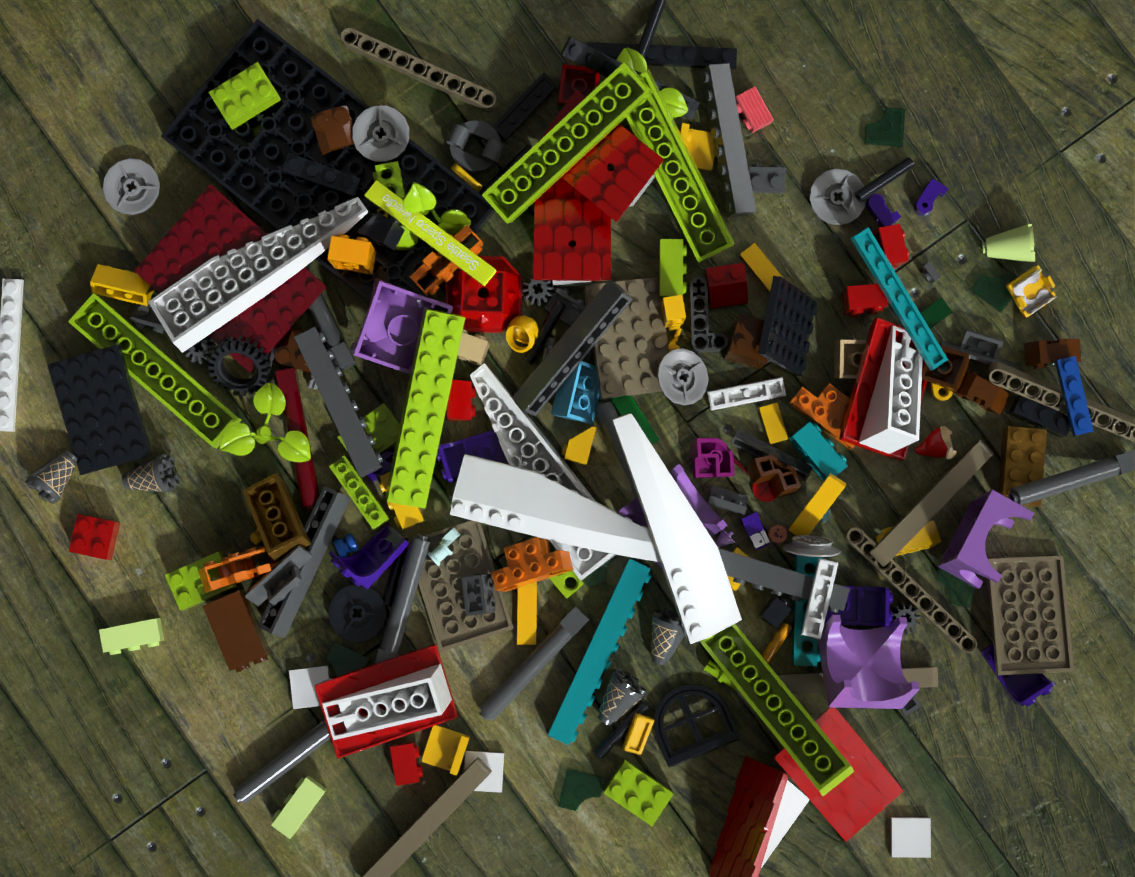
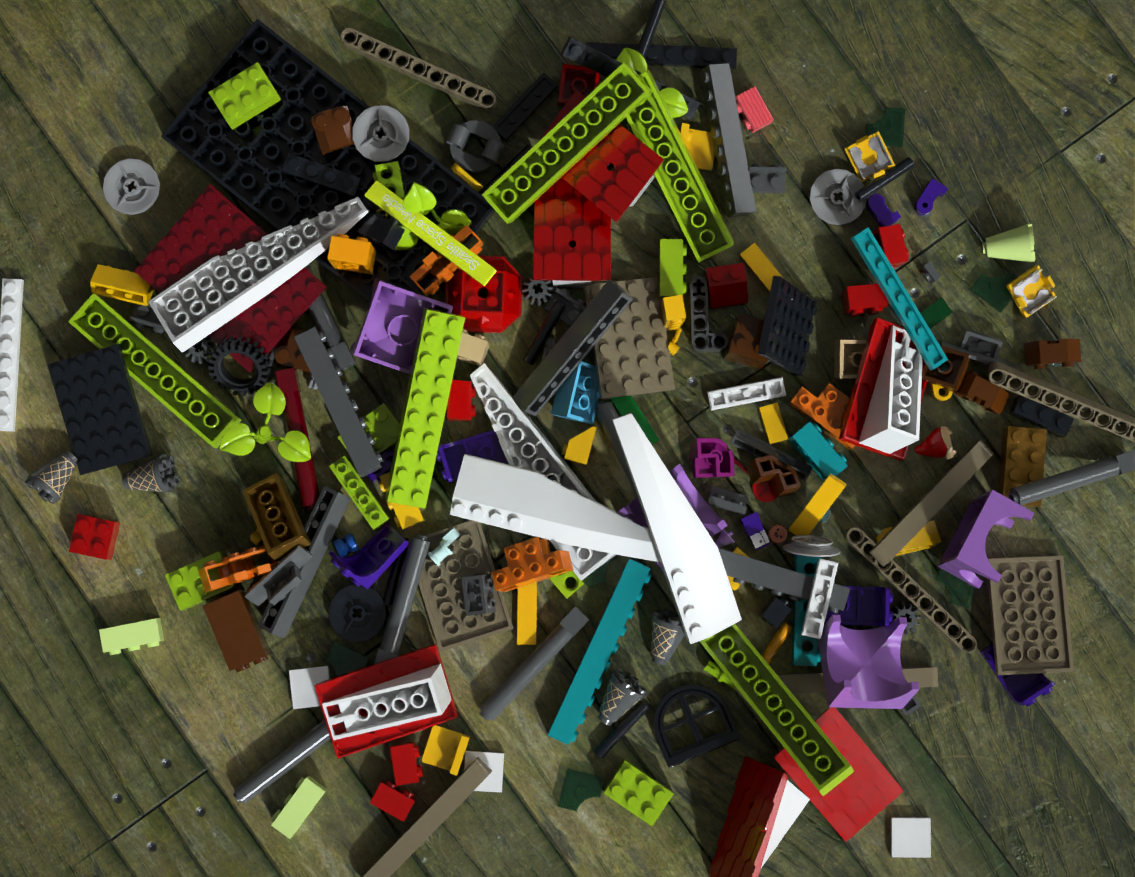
yellow helmet [506,315,539,353] -> none
yellow tile [622,713,654,756] -> none
light grey piece [657,349,709,406] -> none
blue plate [1055,356,1094,436] -> none
none -> red brick [370,780,416,822]
none -> piece [844,131,895,182]

